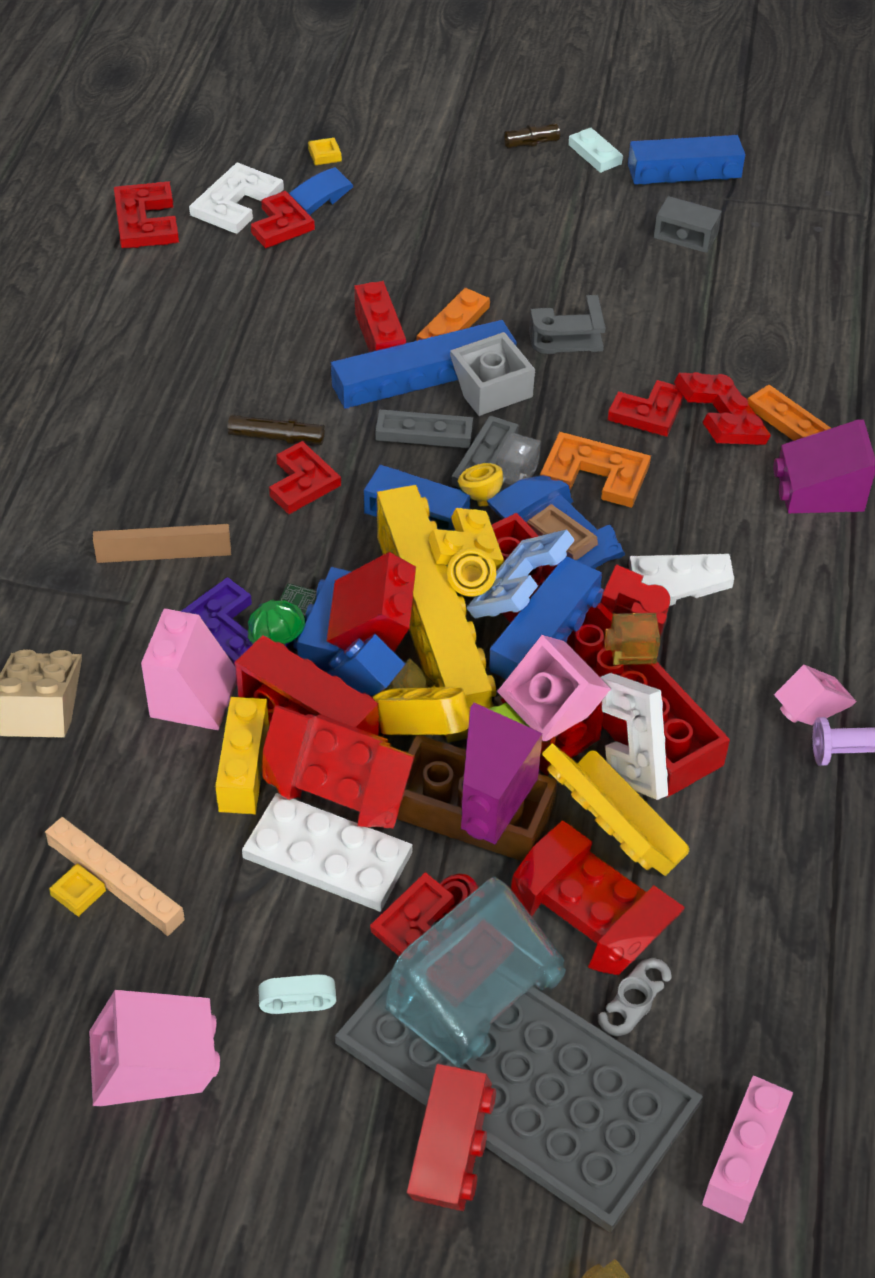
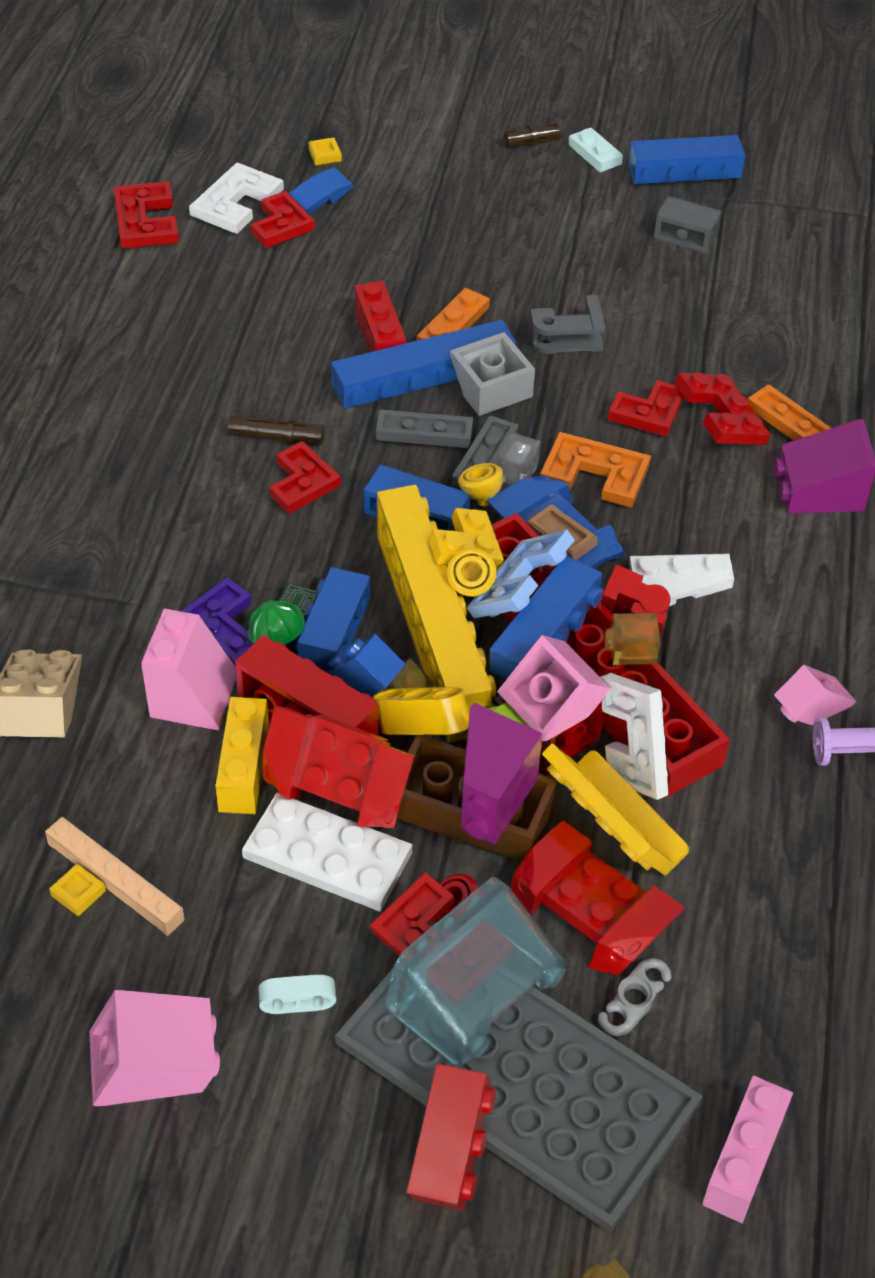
medium nougat tile [93,524,231,563] -> none
red slope [327,552,416,652] -> none

